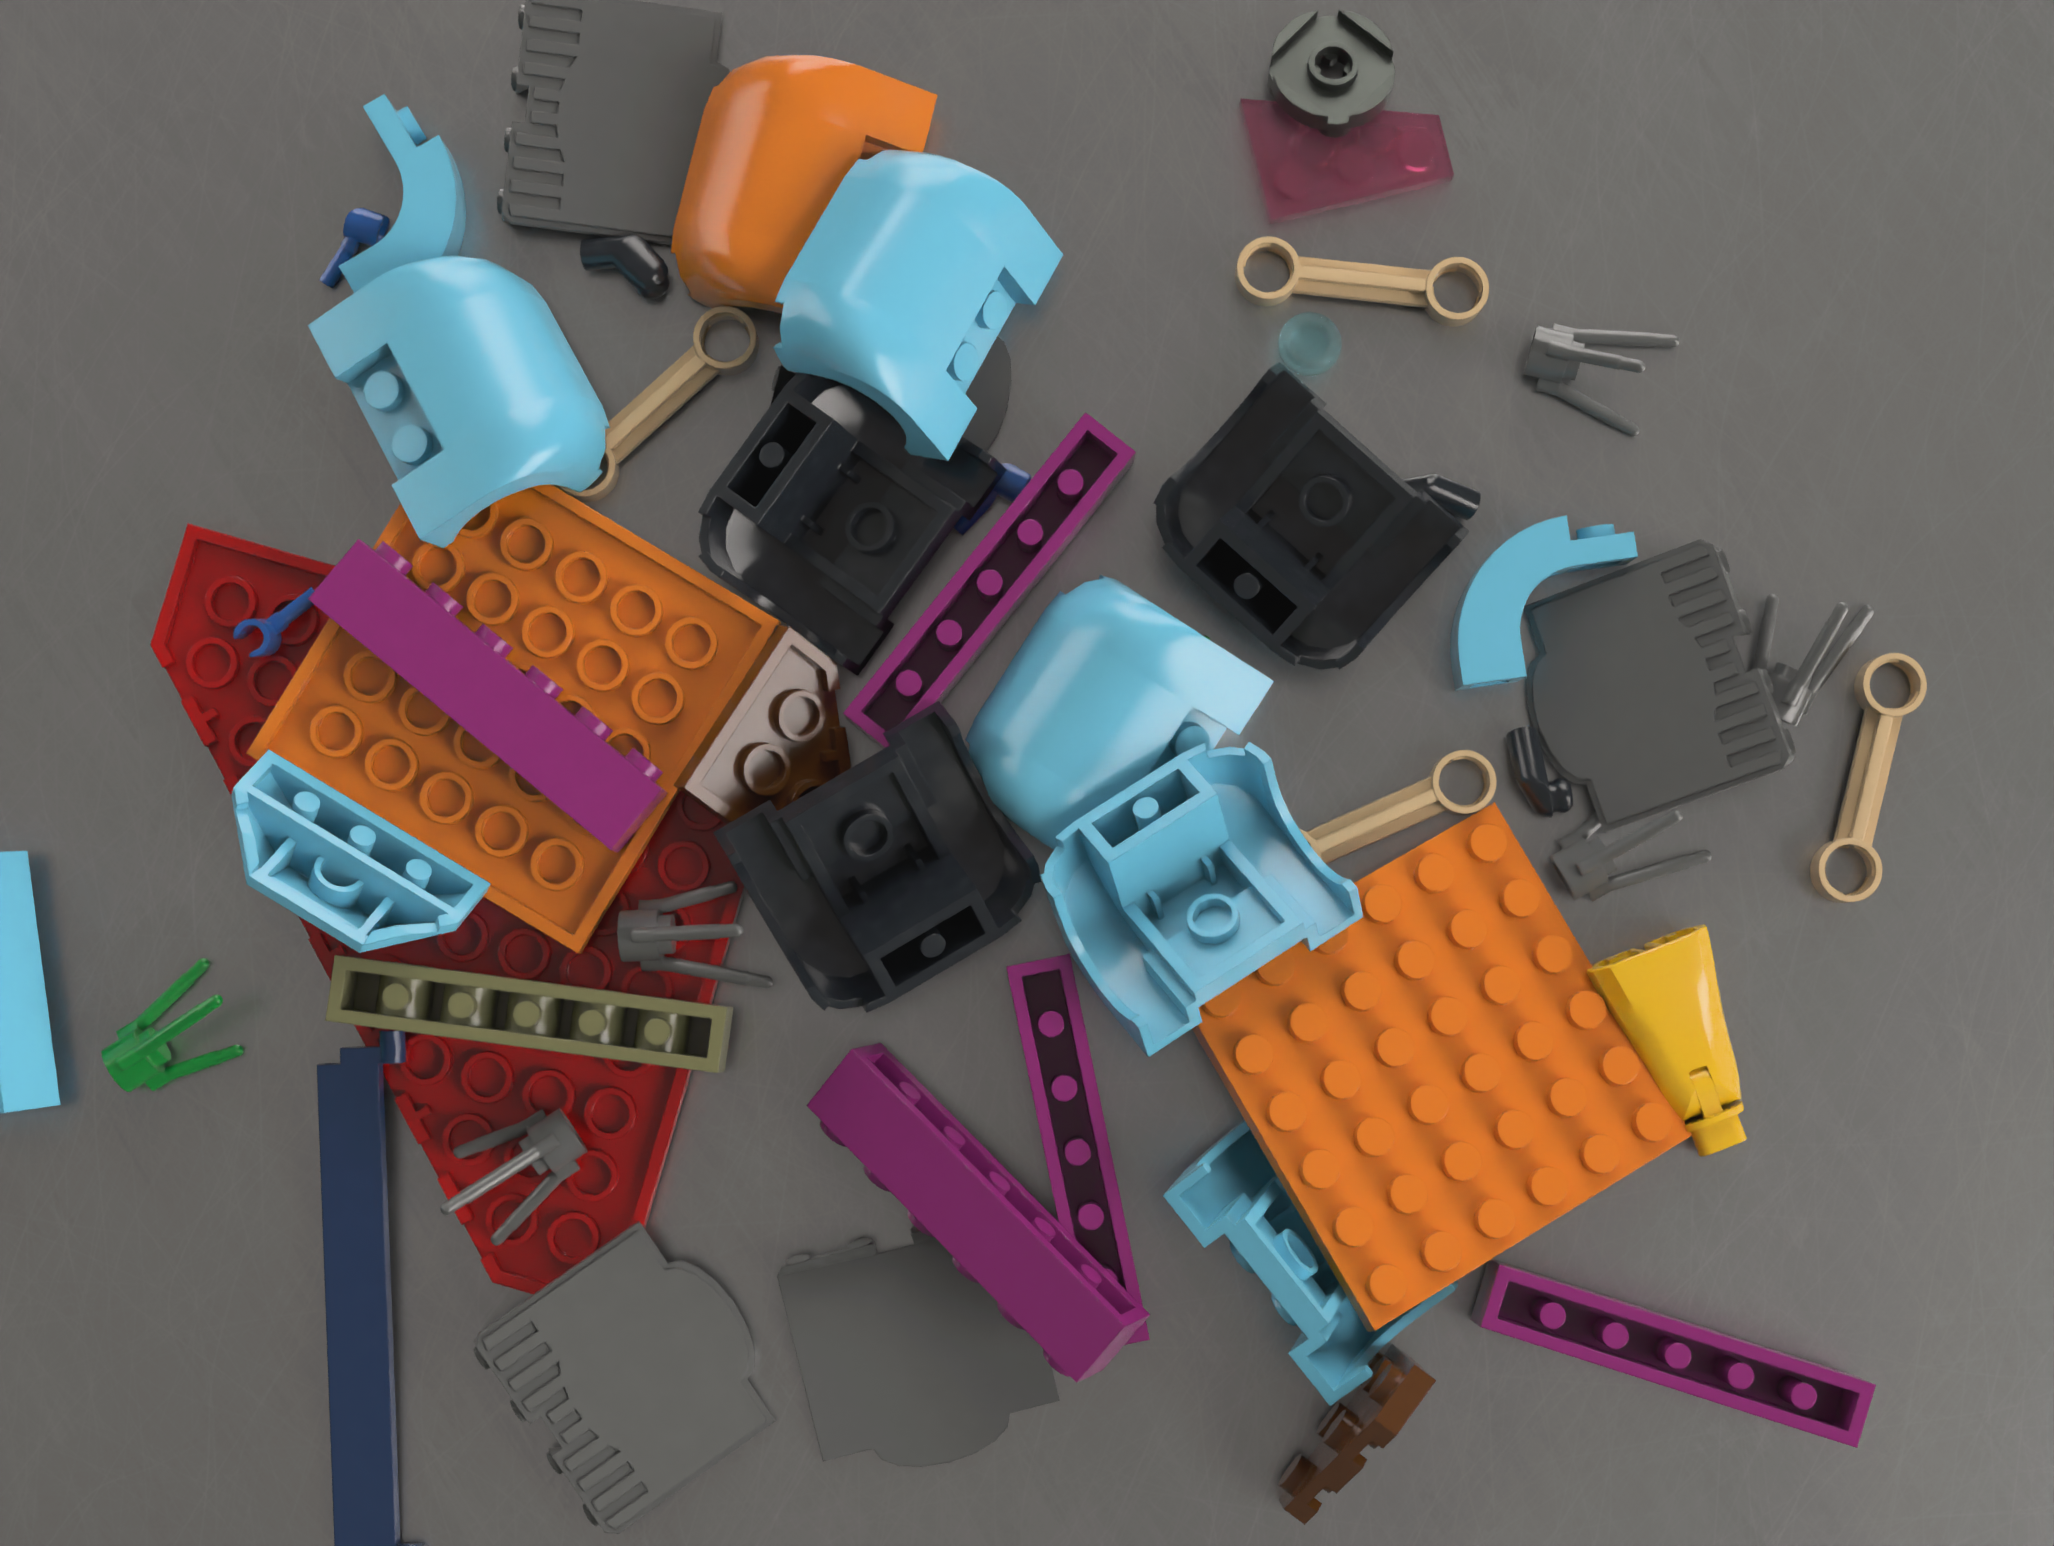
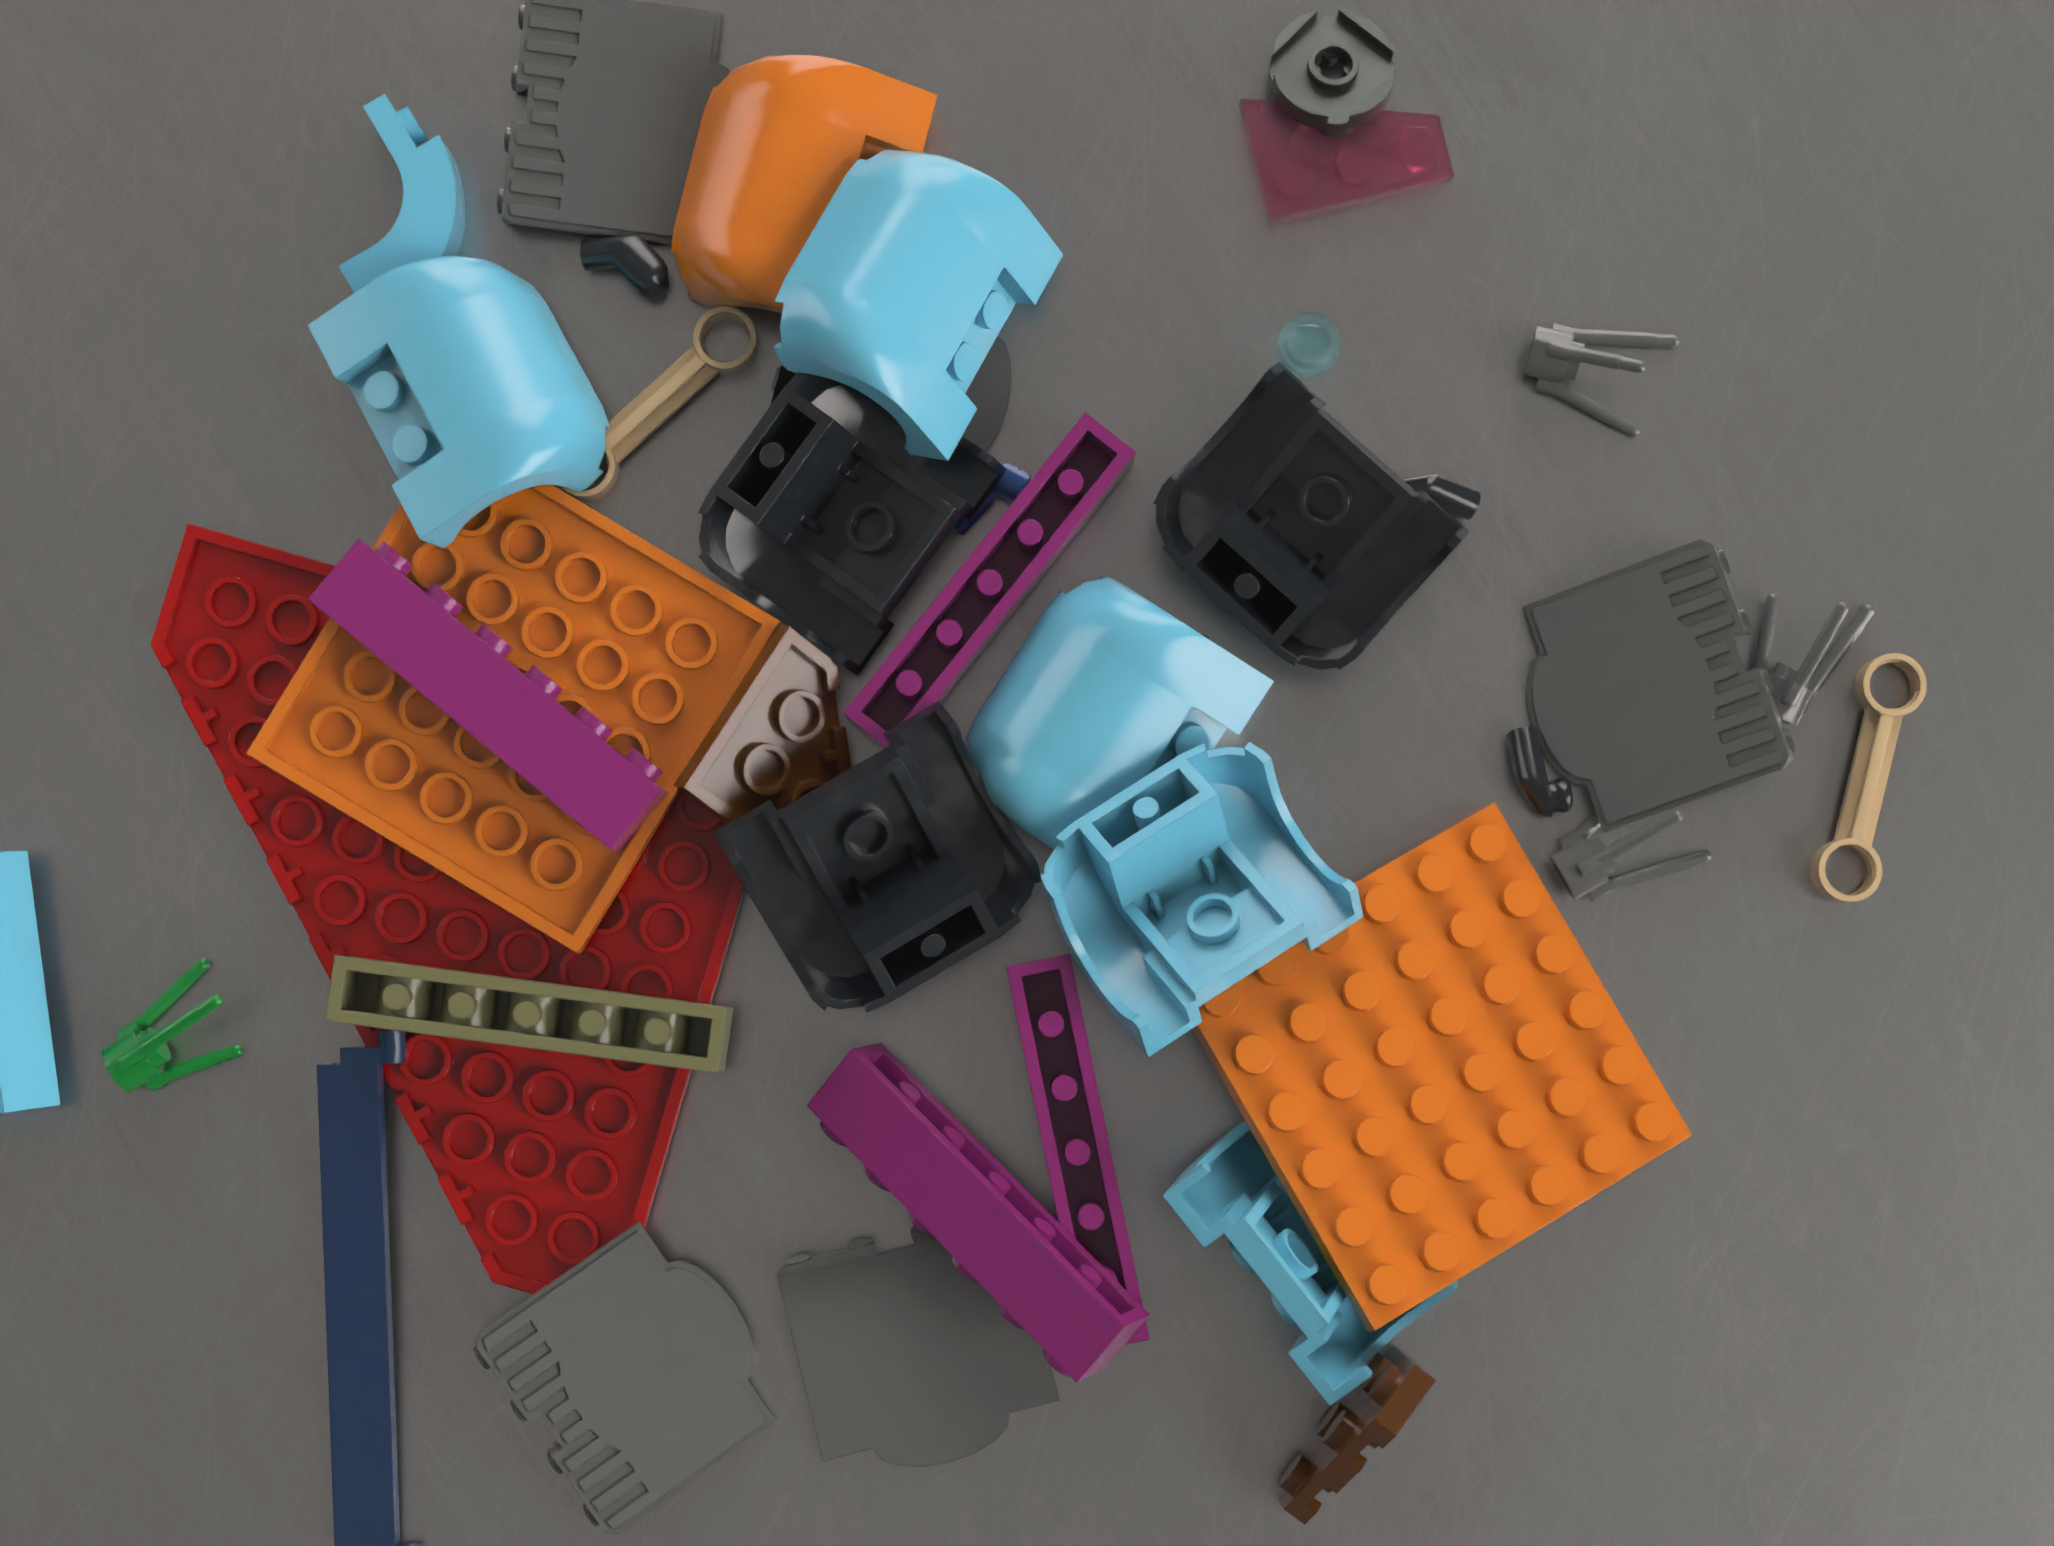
medium azure wedge [231,750,491,953] -> none
blue hand [233,587,315,657] -> none
blue hand [319,208,390,288] -> none
dark grey plant [440,1108,588,1246] -> none
dark grey plant [617,881,773,988] -> none
tan piece [1235,236,1489,327] -> none
tan piece [1299,750,1497,864] -> none
medium azure arch [1450,515,1638,691] -> none
magenta brick [1470,1259,1876,1448] -> none
yellow piece [1586,924,1747,1157] -> none

